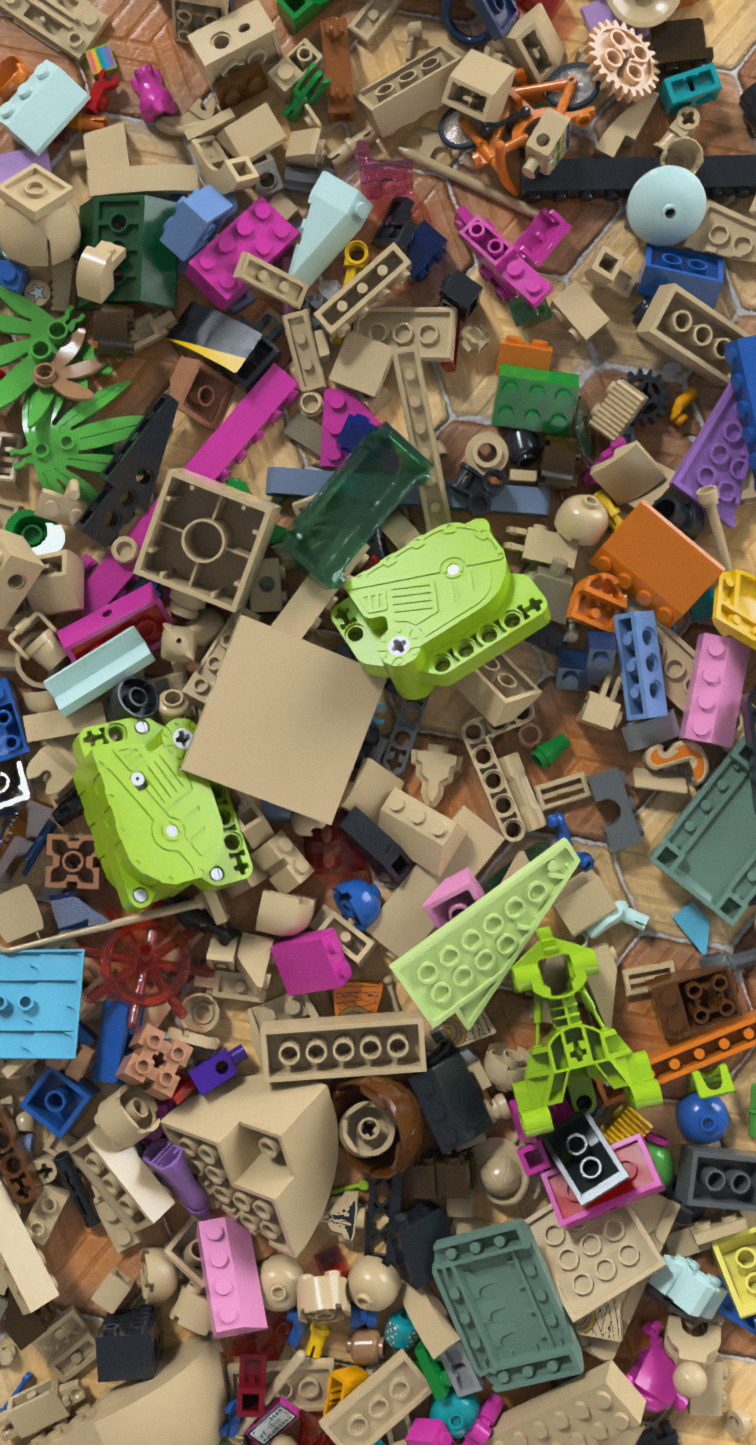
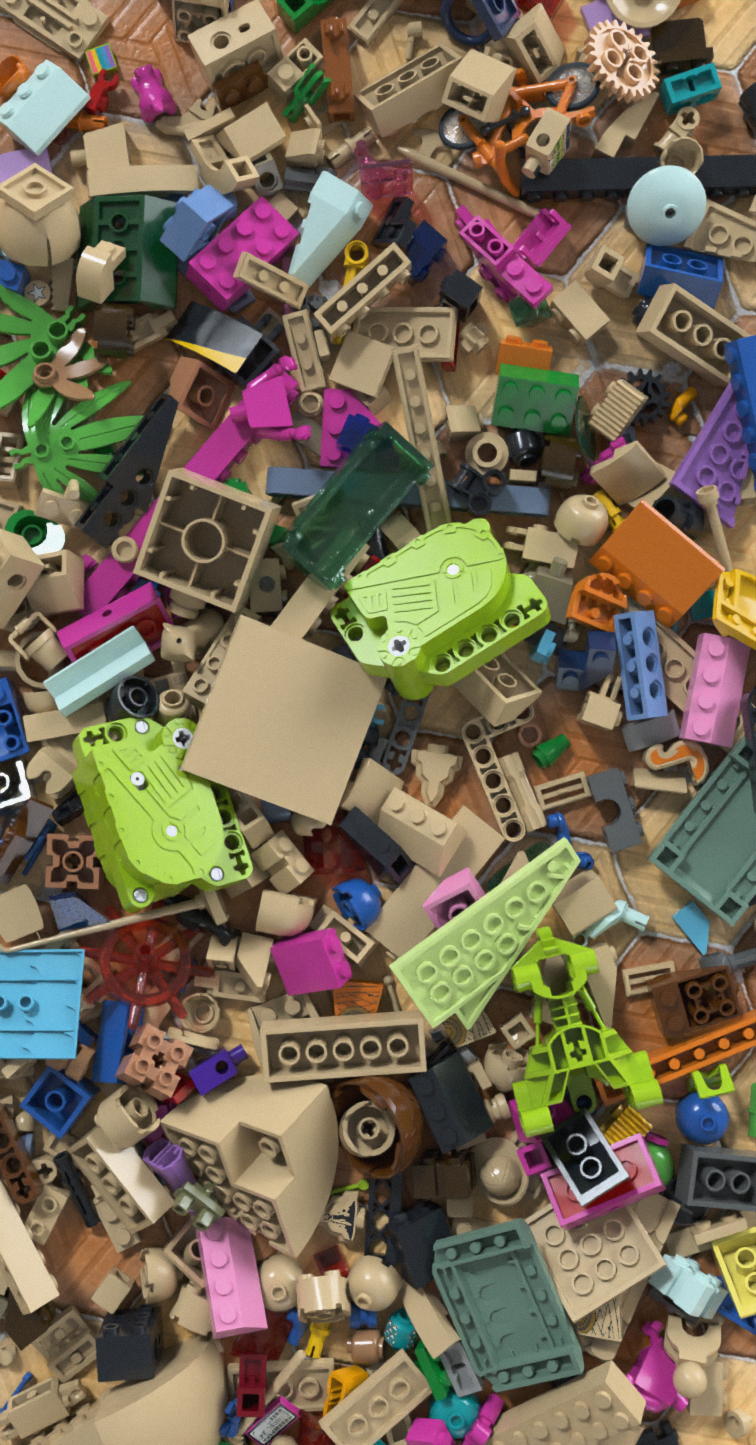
none -> olive hips [172,1181,226,1232]
none -> dark pink torso [229,356,311,441]
none -> tan slope [443,405,484,443]
none -> tan slope [499,1011,536,1051]
none -> medium azure plate [529,629,556,665]

